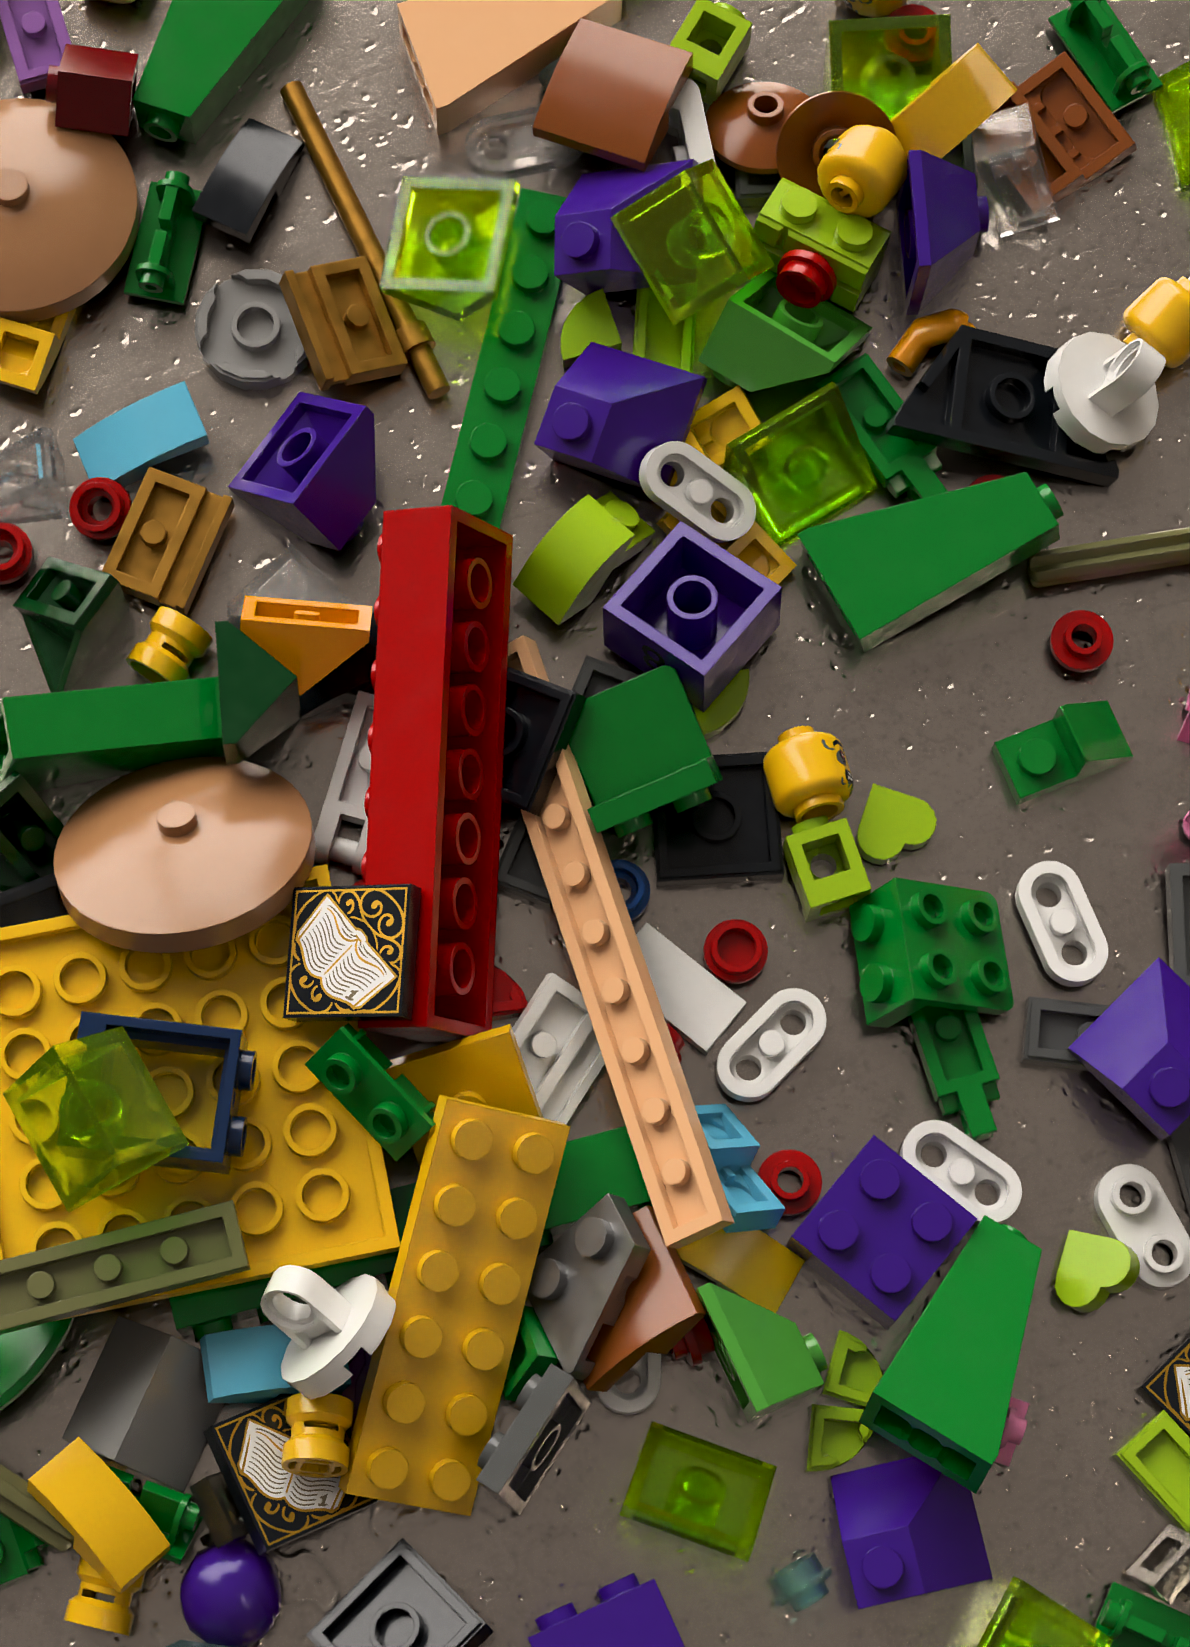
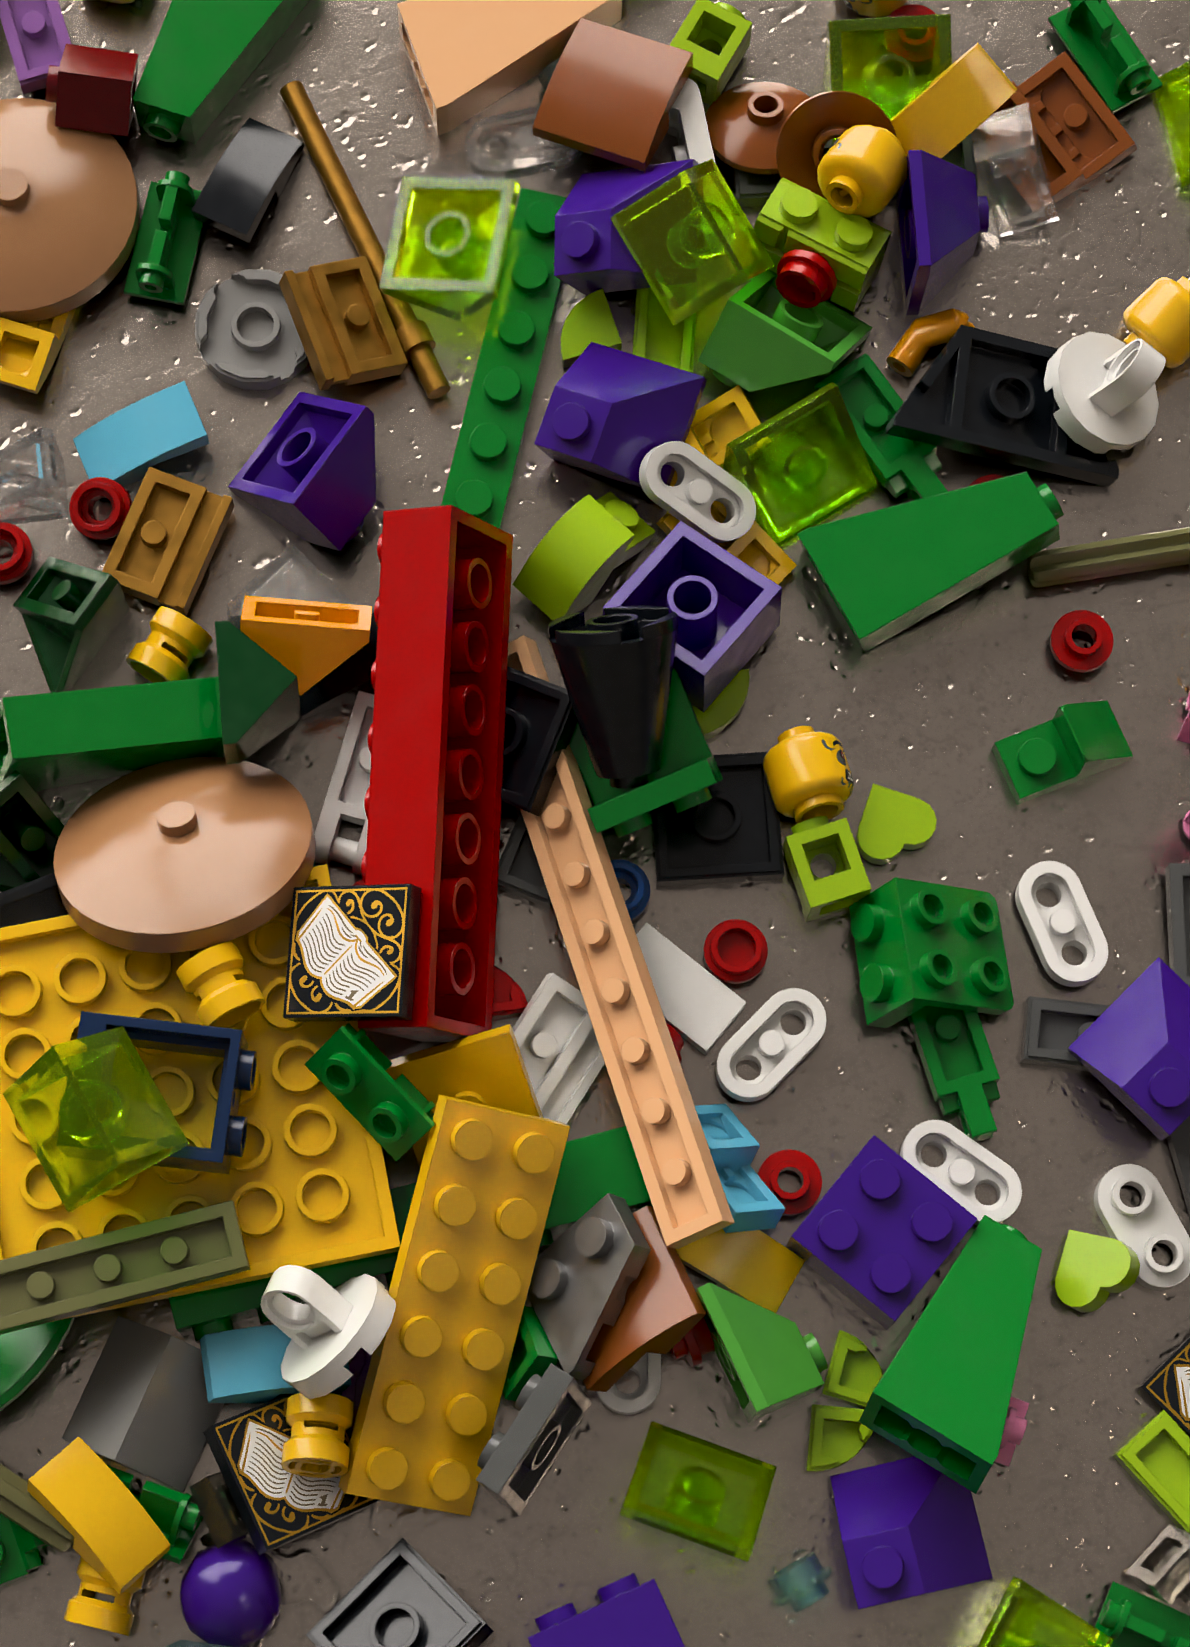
none -> yellow wheel [176,942,265,1028]
none -> black cone [548,605,678,788]

